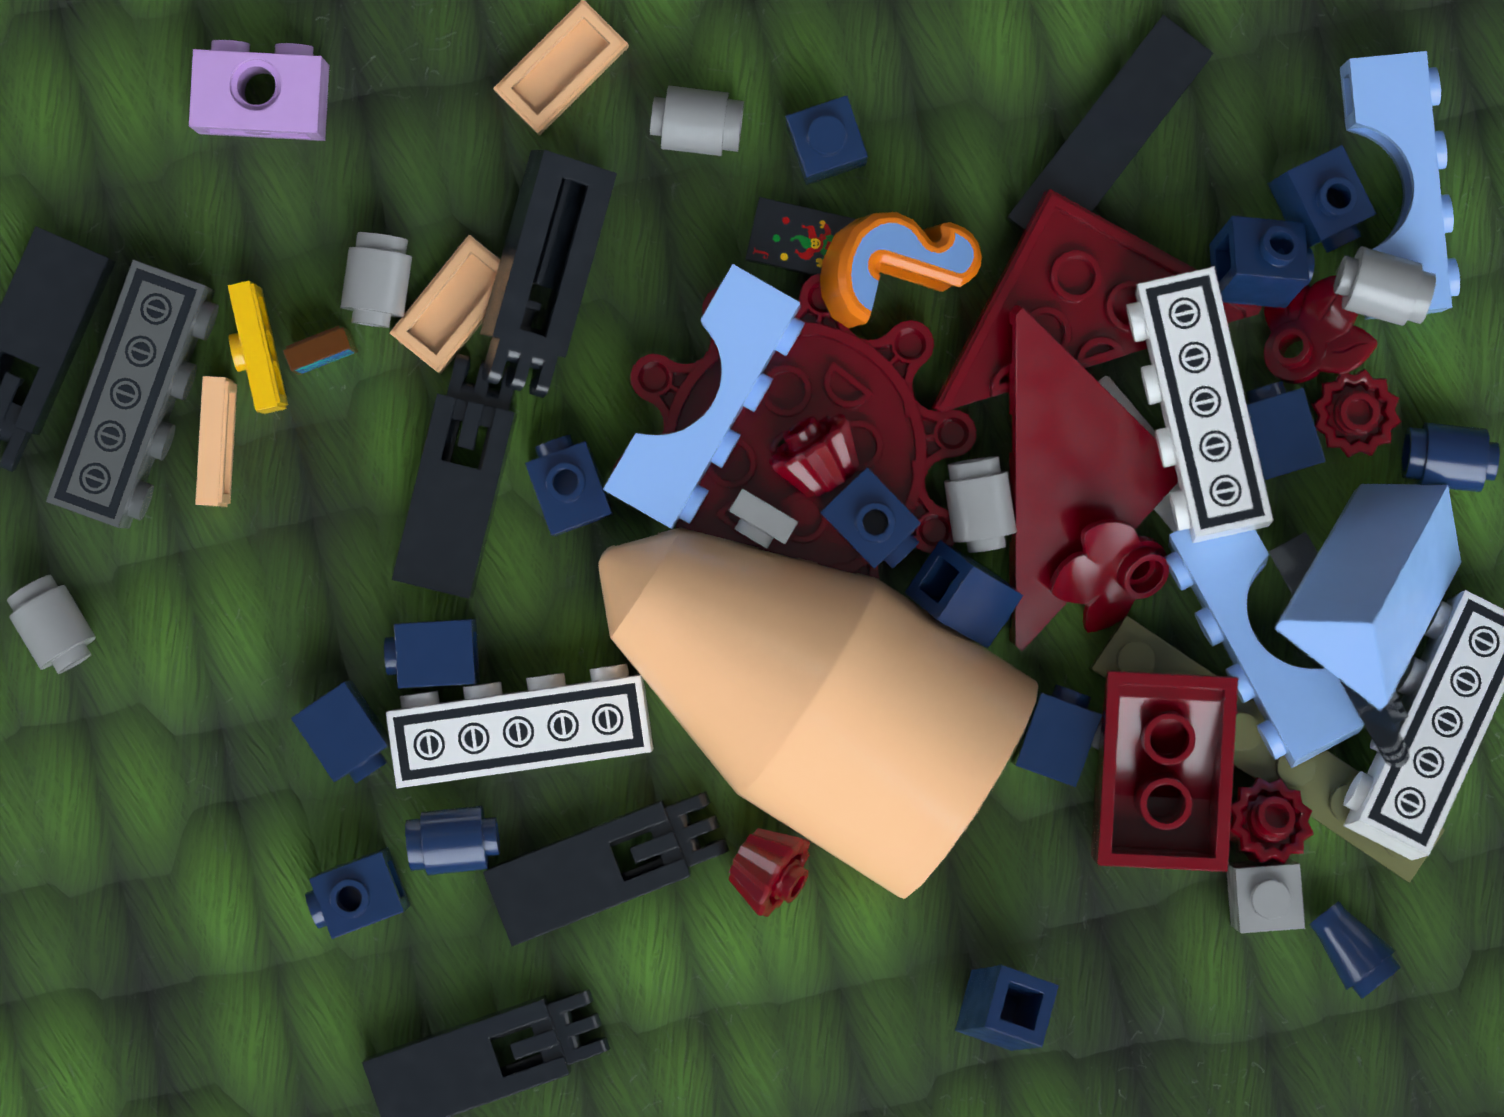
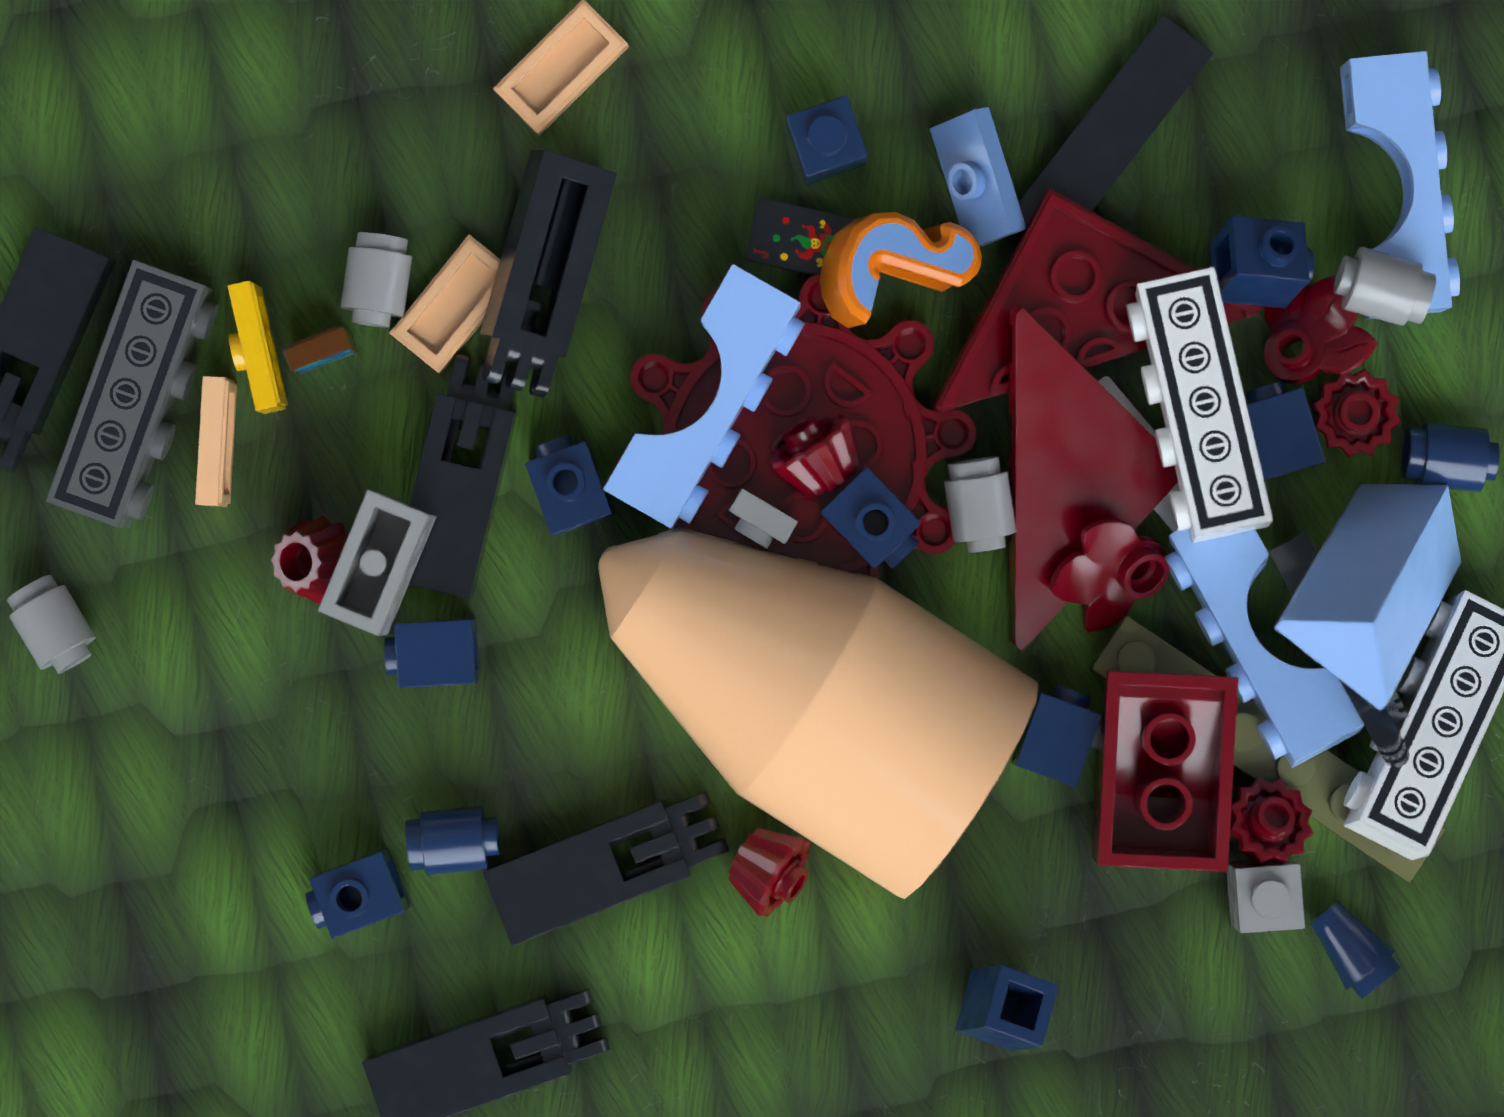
lavender brick [189,40,329,141] -> none
dark blue brick [291,680,390,784] -> none
white brick [386,664,654,788] -> none
light grey brick [650,85,744,156] -> none
dark blue brick [904,540,1024,648] -> none
dark blue brick [1268,145,1376,253] -> none
none -> dark red piece [270,514,348,605]
none -> light grey brick [318,490,437,636]
none -> medium blue plate [930,107,1027,247]

